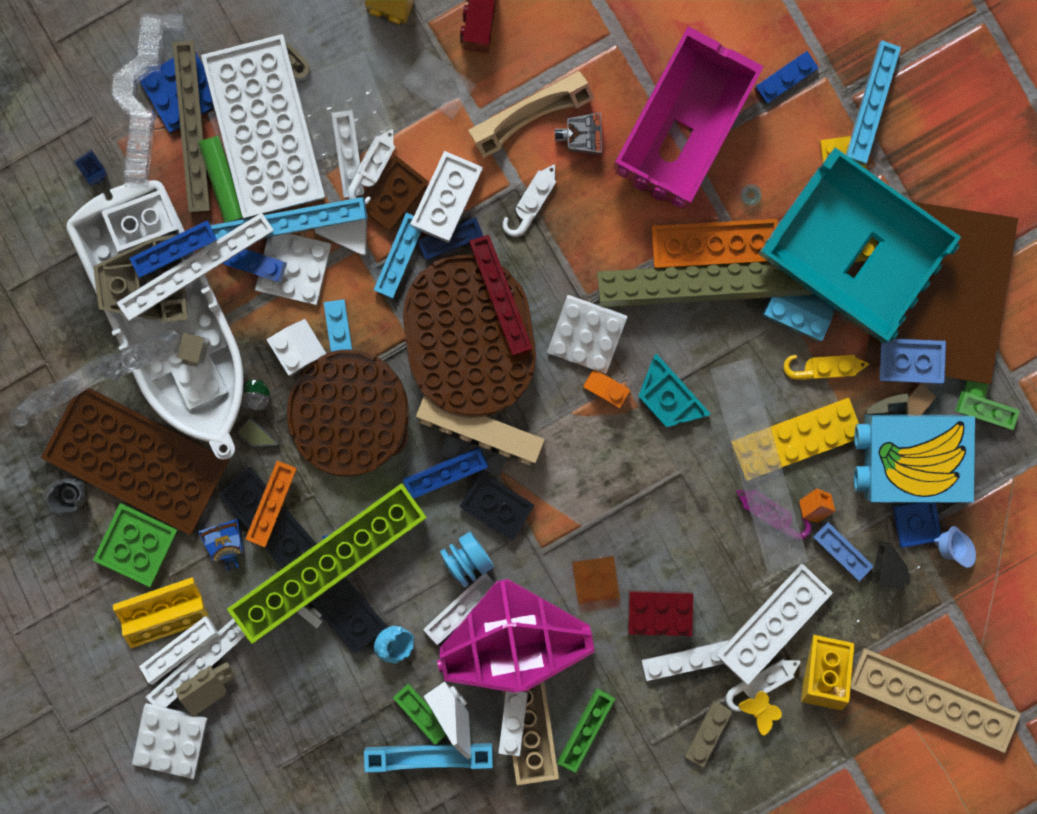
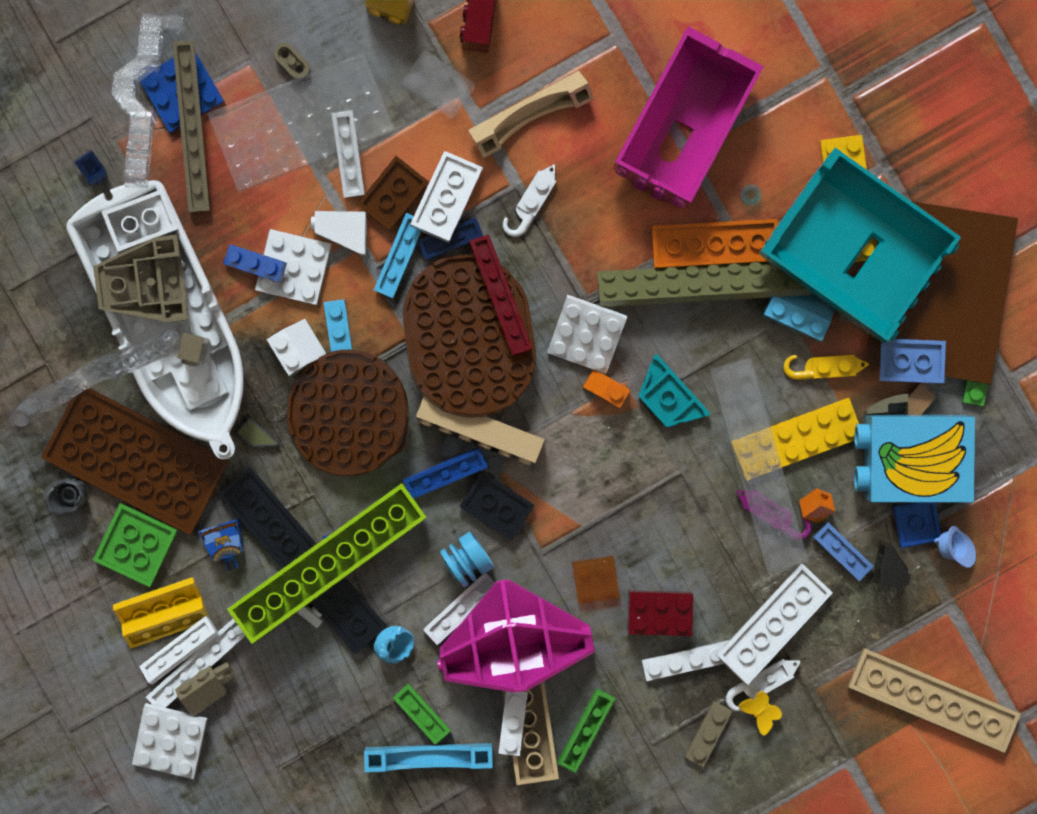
white plate [116,213,274,322] -> none
blue plate [129,220,218,278] -> none
bright green brick [198,135,242,223] -> none
white plate [201,34,326,219] -> none
medium azure plate [204,197,368,248] -> none
piece [240,379,271,410] -> none
orange plate [245,460,297,547] -> none
white plate [348,129,396,204] -> none
white slope [424,682,471,759] -> none
torso [555,112,602,156] -> none
blue plate [755,51,819,105] -> none
yellow slope [801,635,854,710] -> none
medium azure plate [846,40,901,165] -> none
bright green plate [955,391,1020,430] -> none

